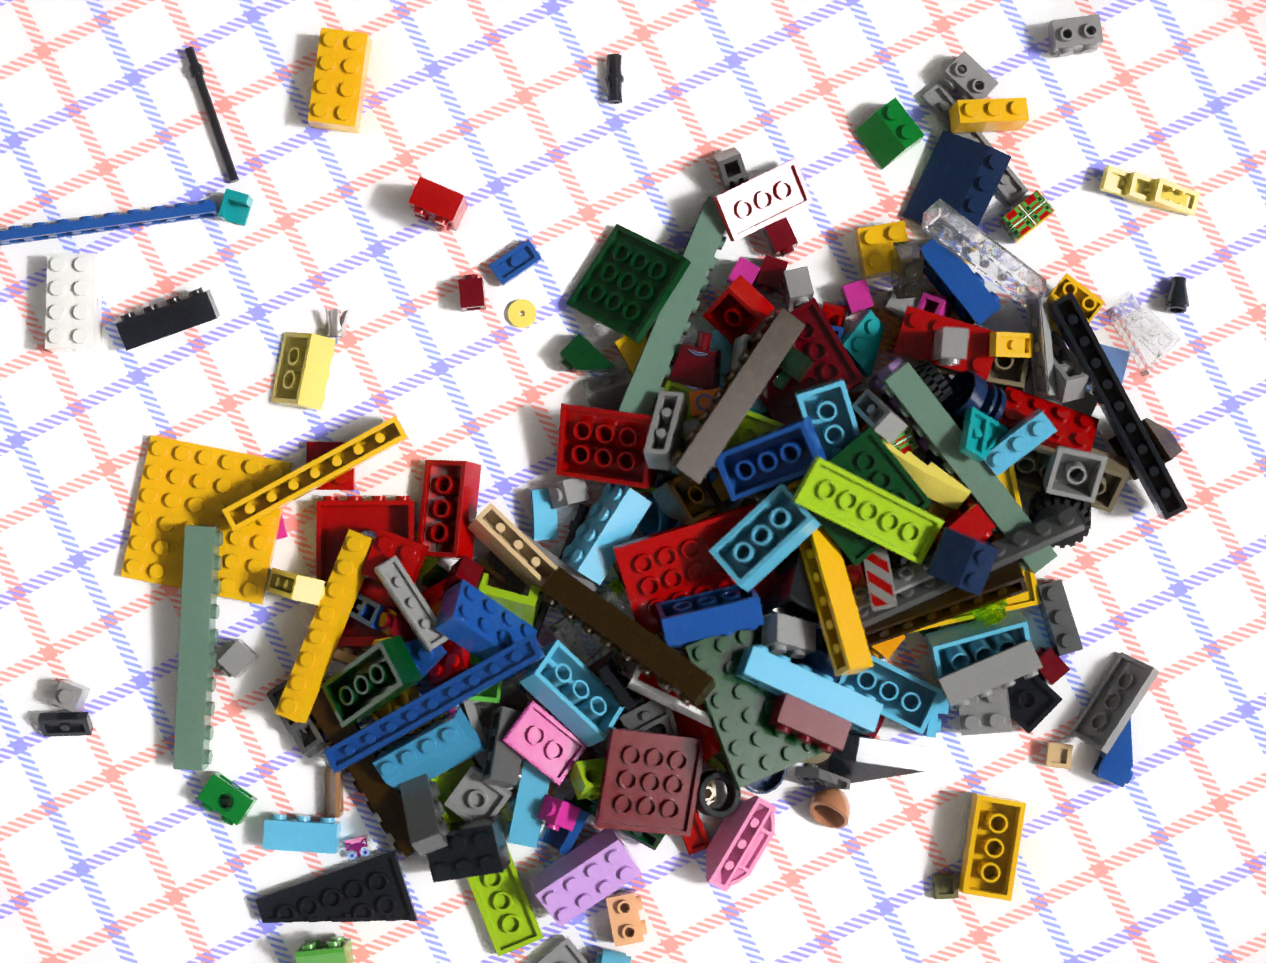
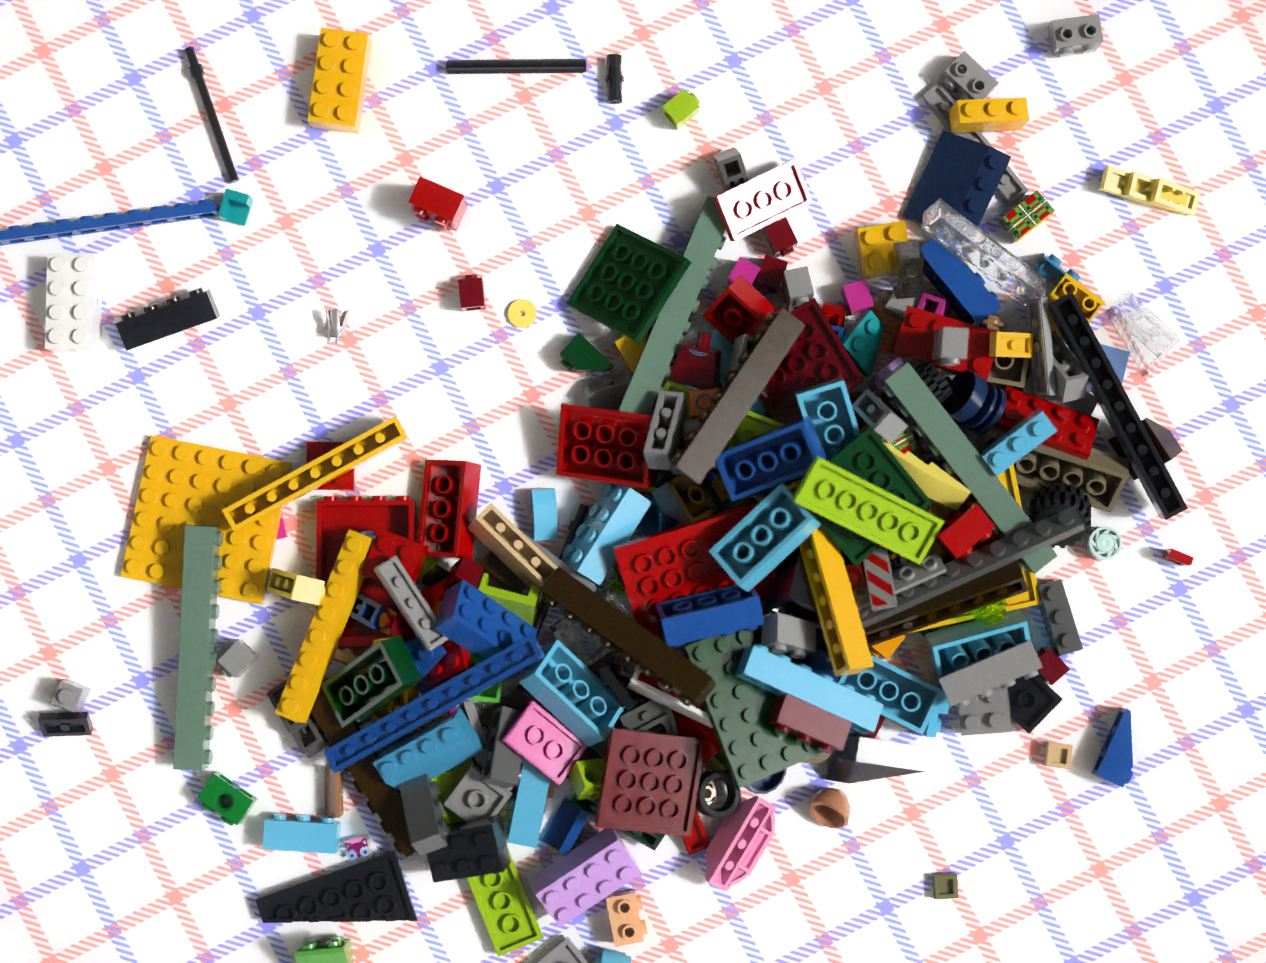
light yellow slope [270,332,335,410] -> none
blue plate [489,239,542,286] -> none
dark pink brick [537,795,581,831] -> none
light grey brick [548,478,590,509] -> none
clear green brick [772,346,814,391] -> none
dark grey wing [794,763,851,790] -> none
green slope [854,97,924,170] -> none
dark blue slope [926,526,999,595] -> none
yellow brick [958,792,1026,901] -> none
teal wing [959,407,1008,462] -> none
light grey slope [1043,445,1108,503] -> none
light grey plate [1070,652,1159,754] -> none
black cone [1165,276,1189,314] -> none
none -> black axle [446,58,587,74]
none -> lime brick [662,88,700,130]
none -> medium nougat axle [983,315,1007,332]
none -> dark azure hinge [1034,253,1082,286]
none -> light aqua wheel [1085,526,1123,560]
none -> red tile [1162,548,1194,567]

